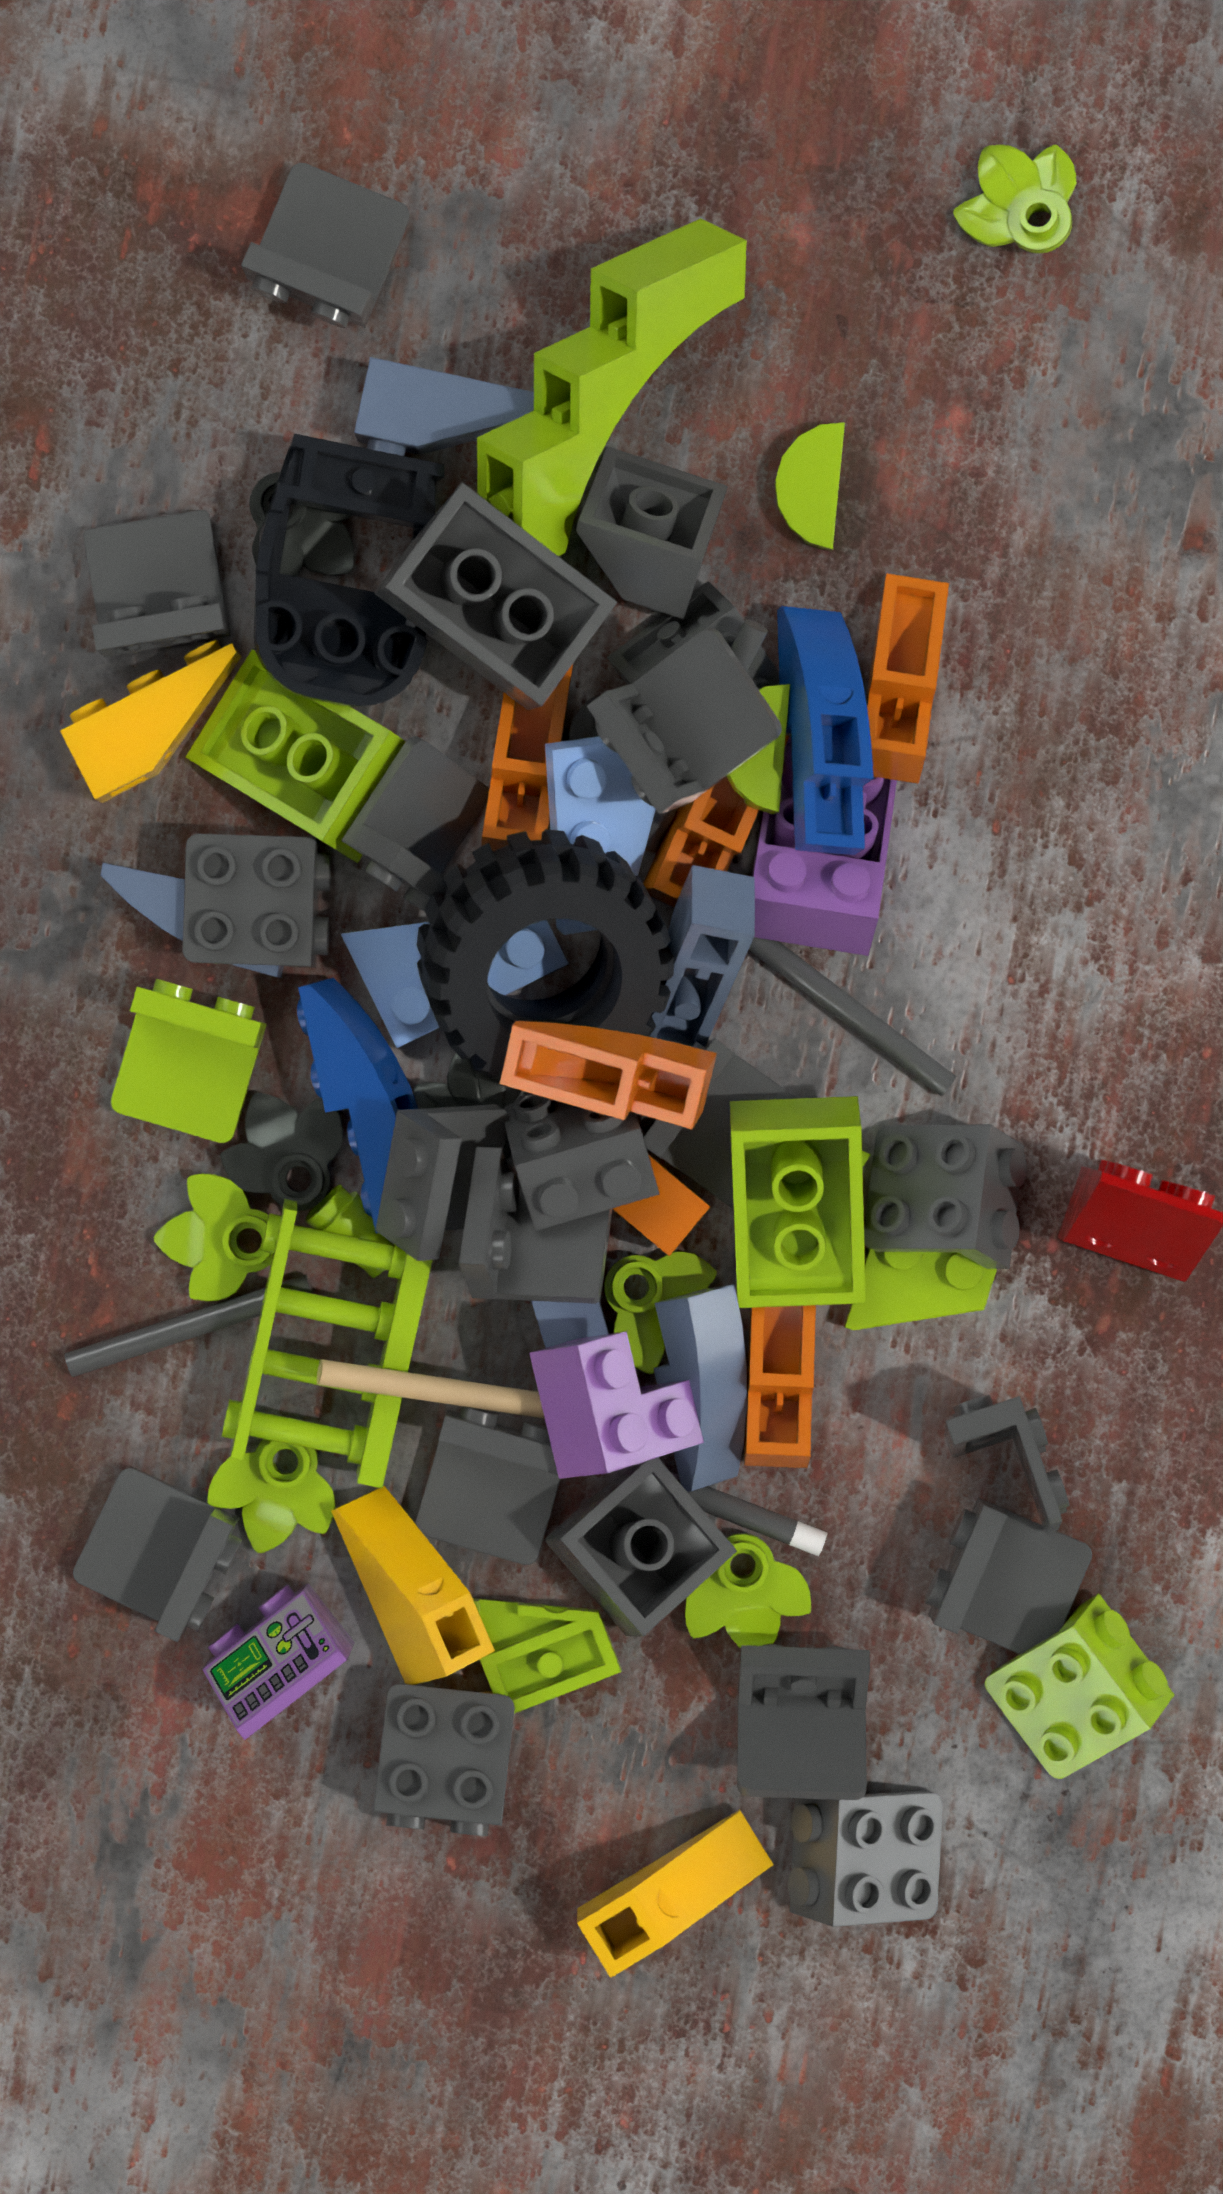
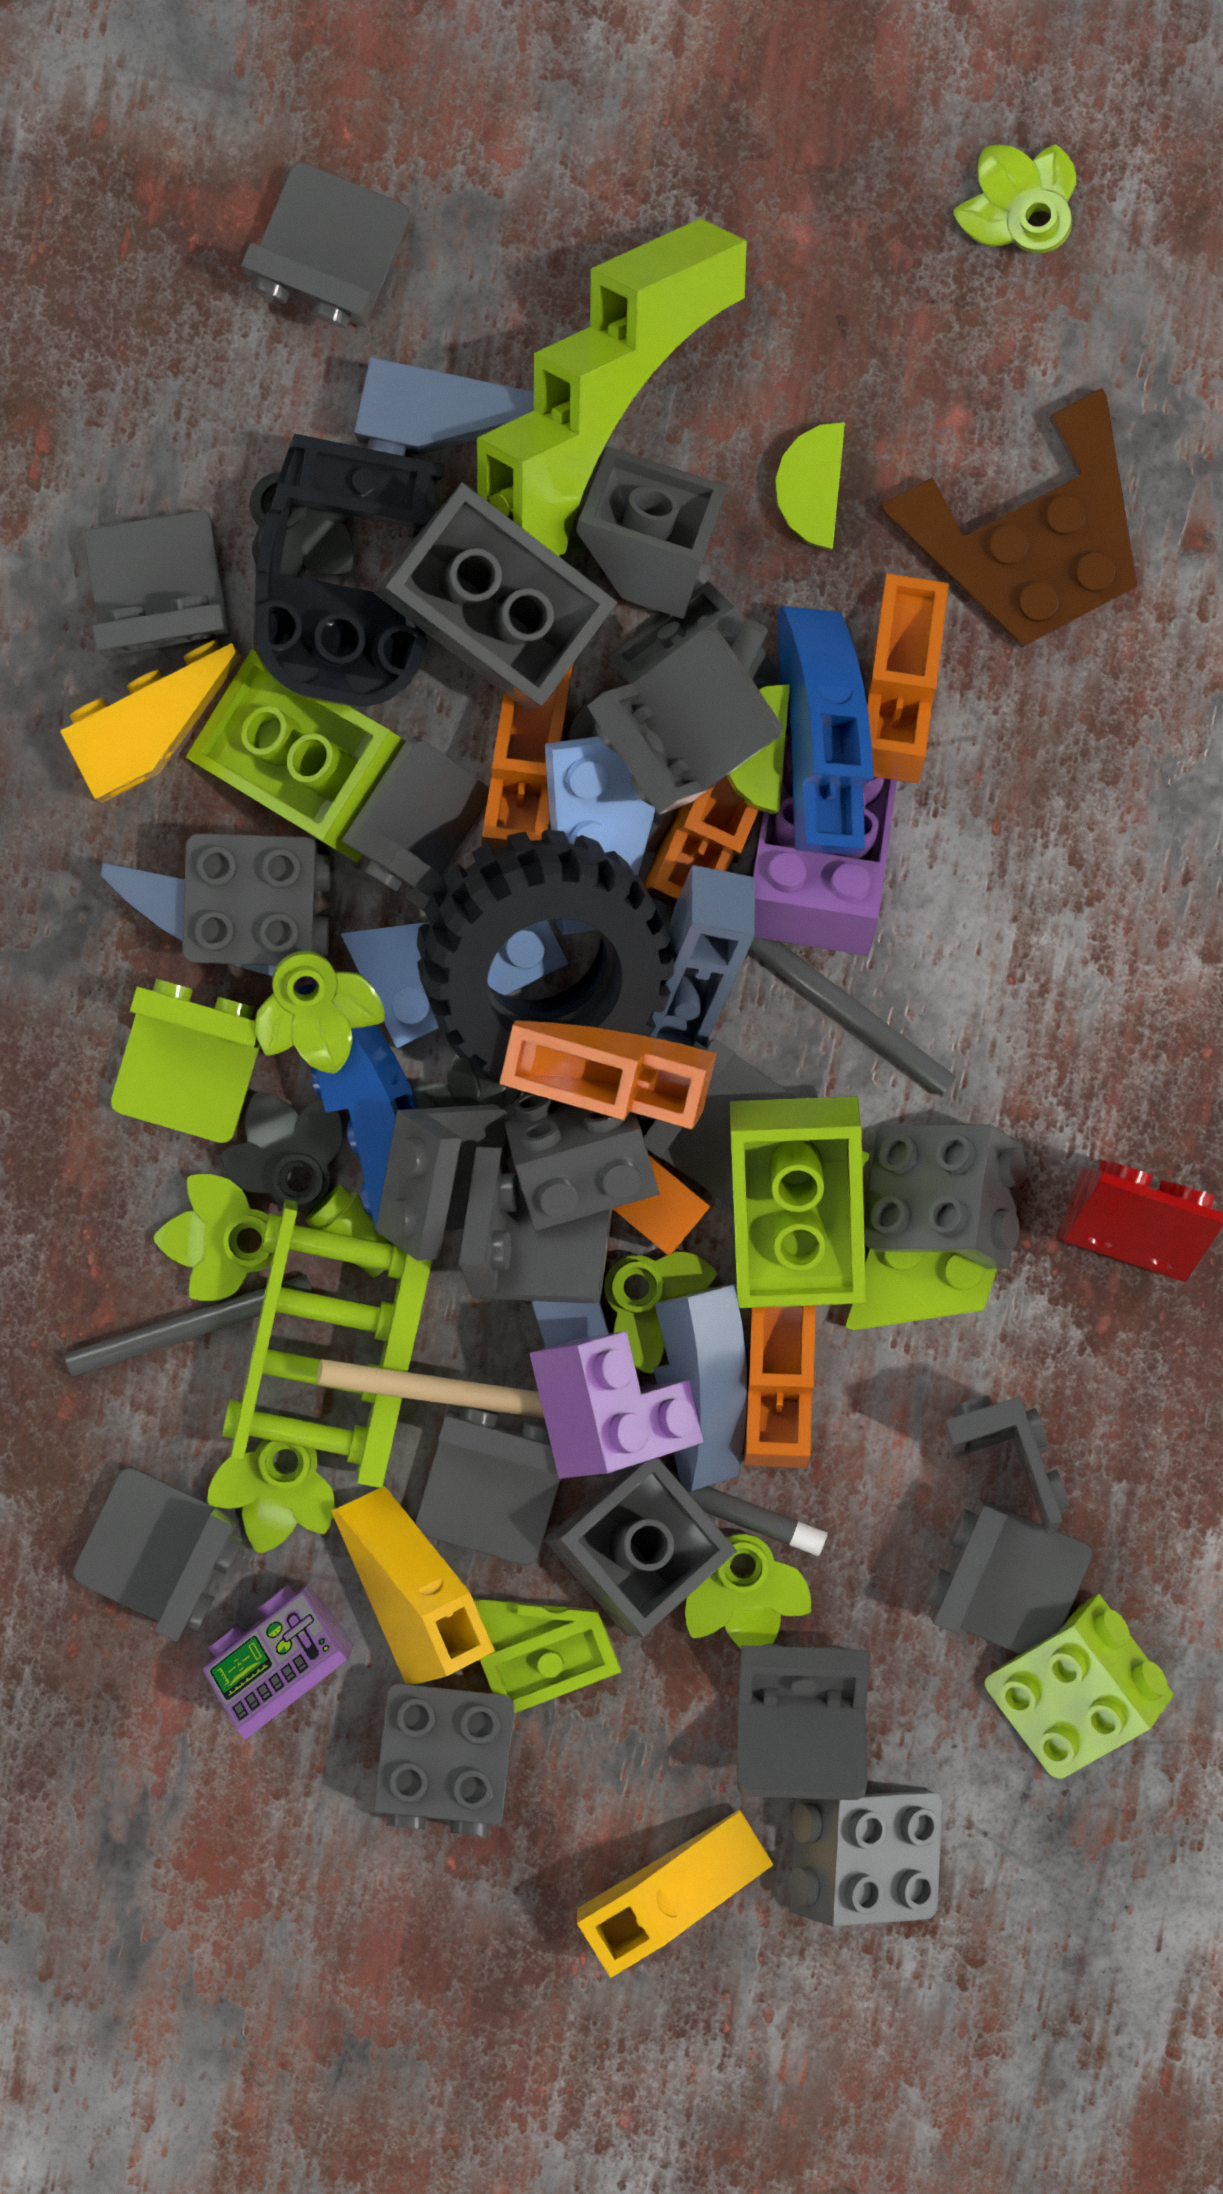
none -> lime plate [255,951,385,1074]
none -> reddish brown wing [880,388,1138,648]

